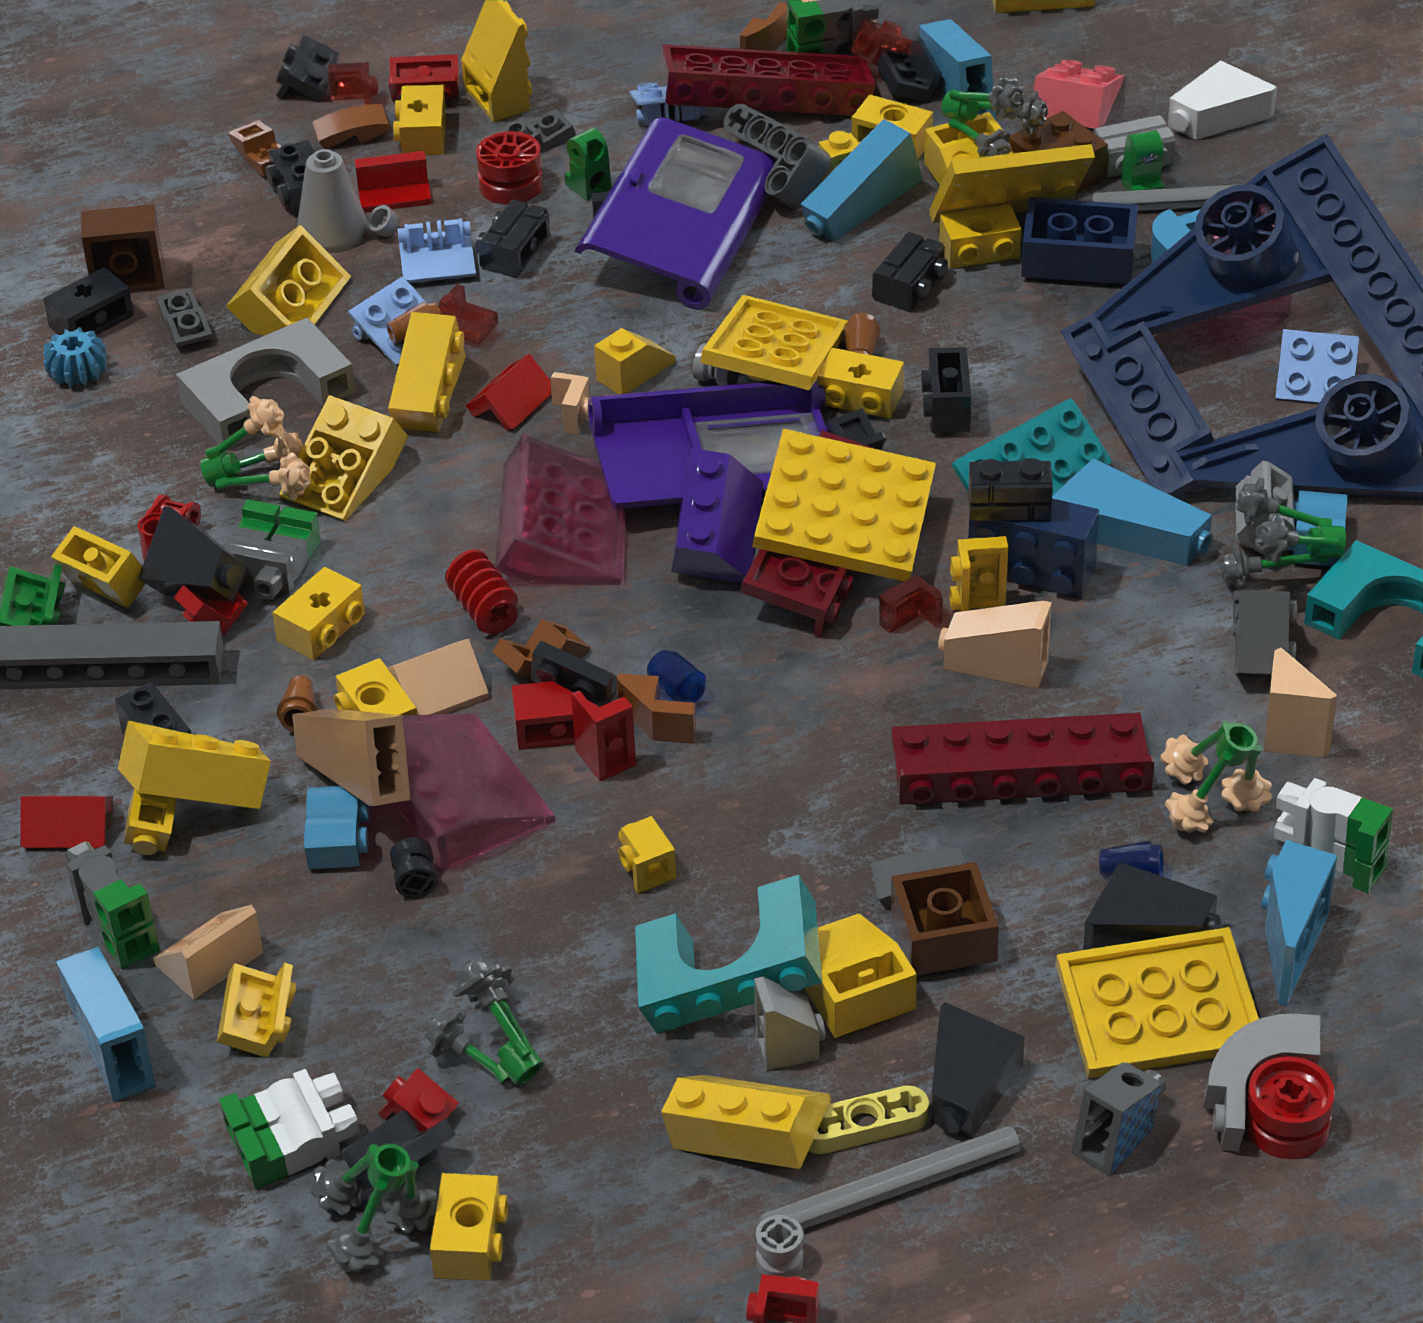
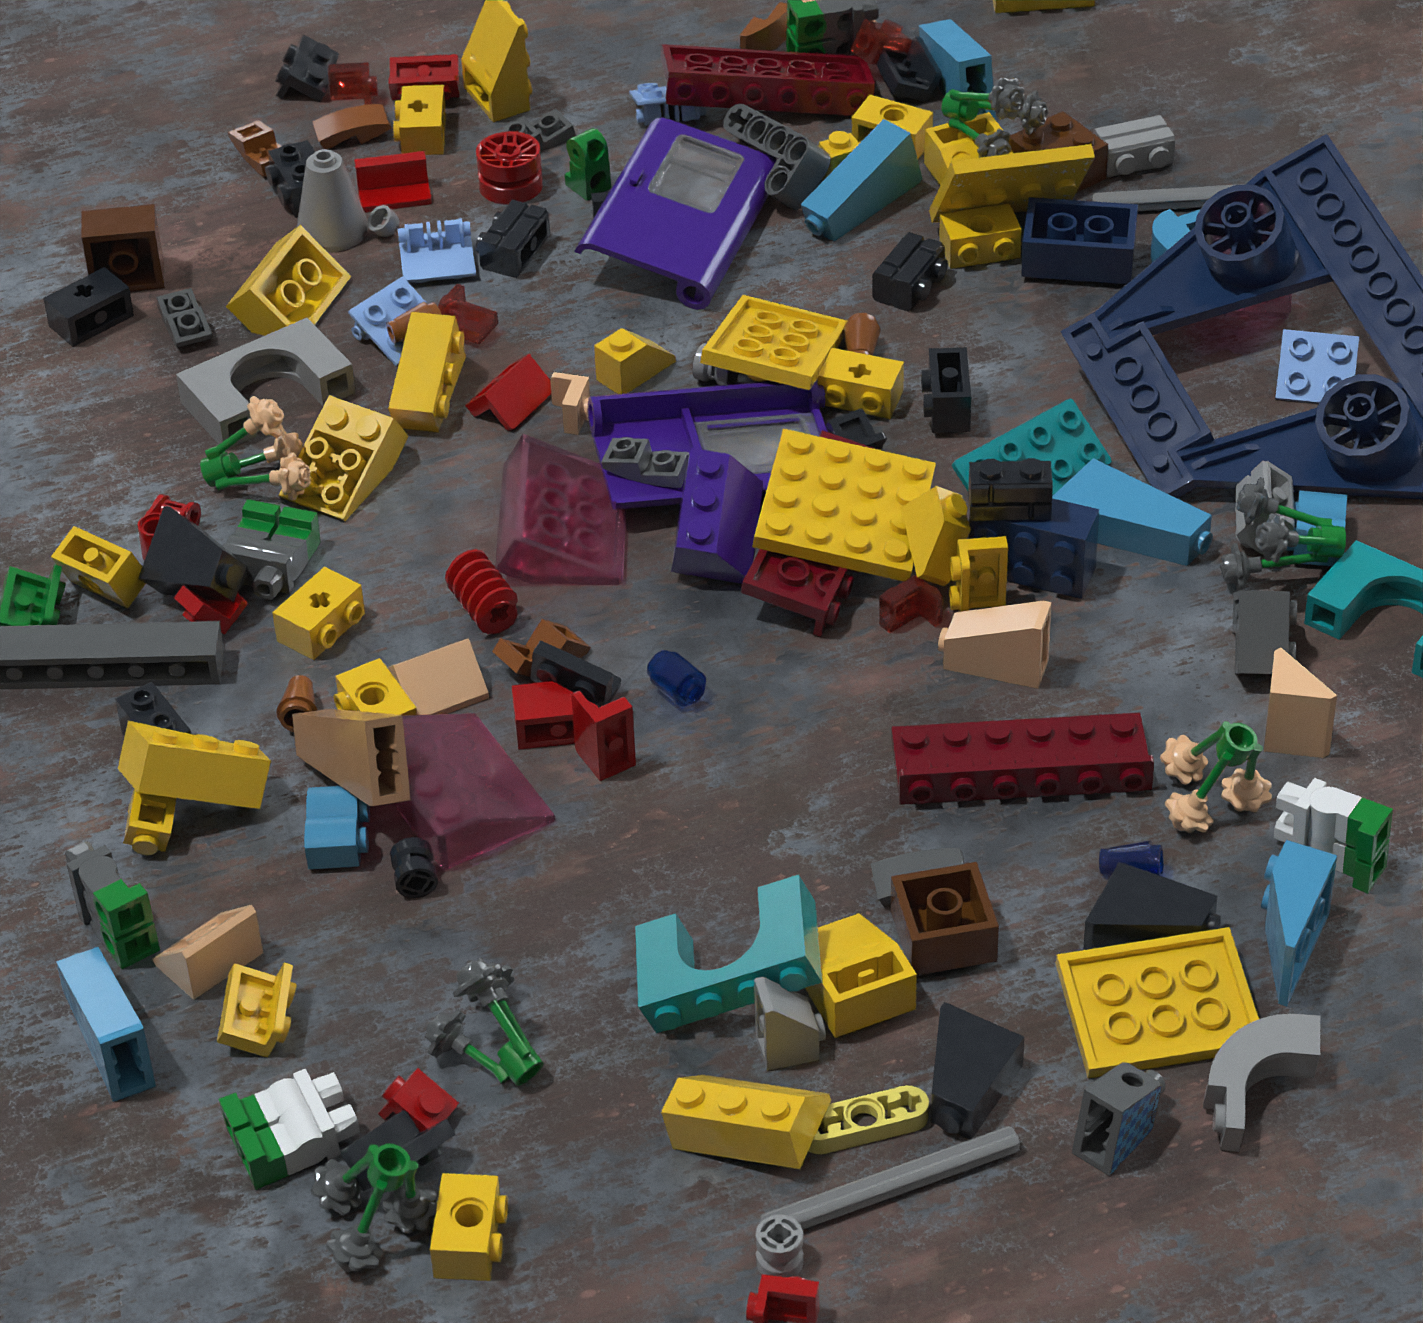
red panel [20,795,113,848] -> none
dark azure gear [43,328,107,388] -> none
dark orange slope [617,673,697,744] -> none
yellow brick [618,816,676,894] -> none
coral slope [1033,60,1124,129] -> none
green leg [1121,130,1164,191] -> none
white slope [1168,60,1277,140] -> none
red wheel [1245,1057,1335,1159] -> none
none -> dark grey slope [601,437,689,488]
none -> yellow slope [901,486,971,586]

